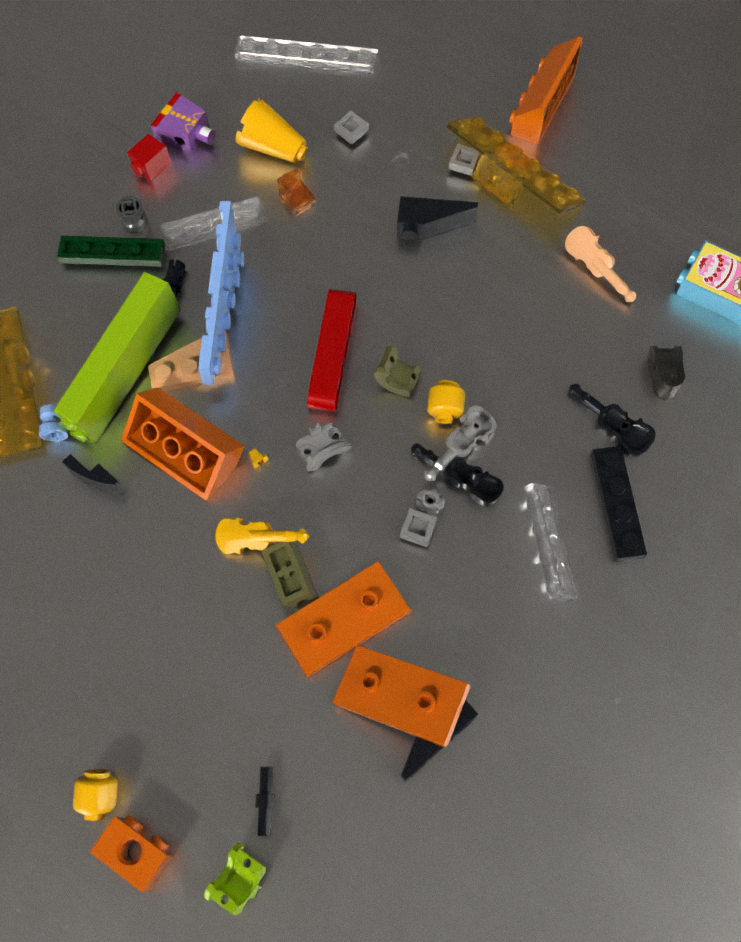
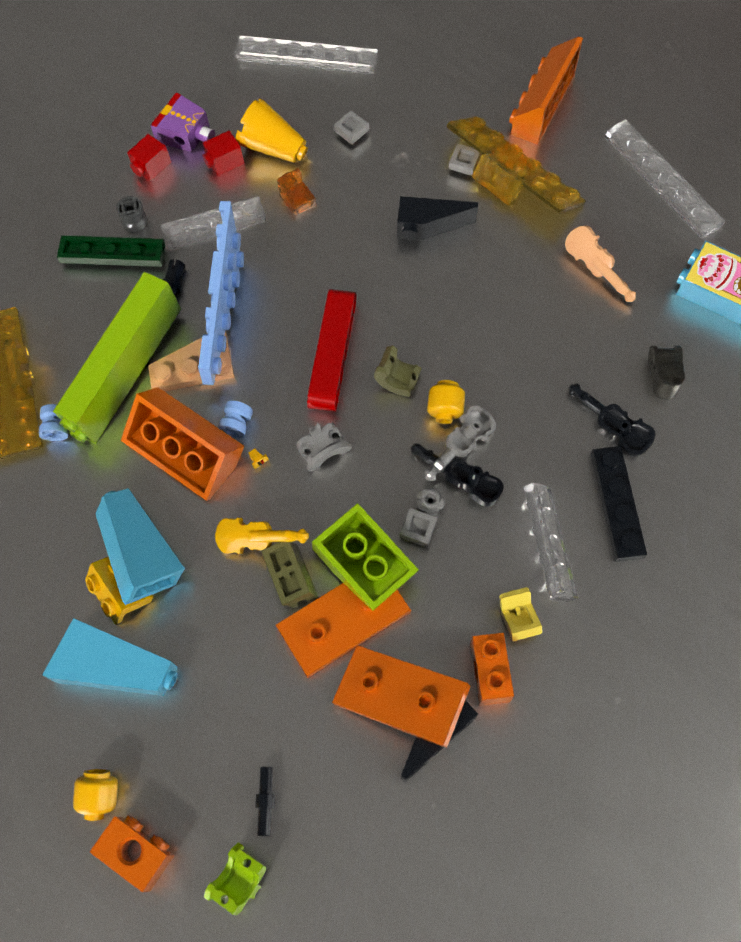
black slope [62,454,125,495] -> none
none -> medium azure slope [42,618,178,696]
none -> yellow bracket [85,556,153,625]
none -> medium azure slope [95,488,185,605]
none -> red brick [202,130,244,176]
none -> light blue wheel [218,401,253,439]
none -> lime slope [312,503,419,611]
none -> orange brick [470,633,514,706]
none -> light yellow bracket [499,587,542,642]
none -> clear plate [605,120,725,239]

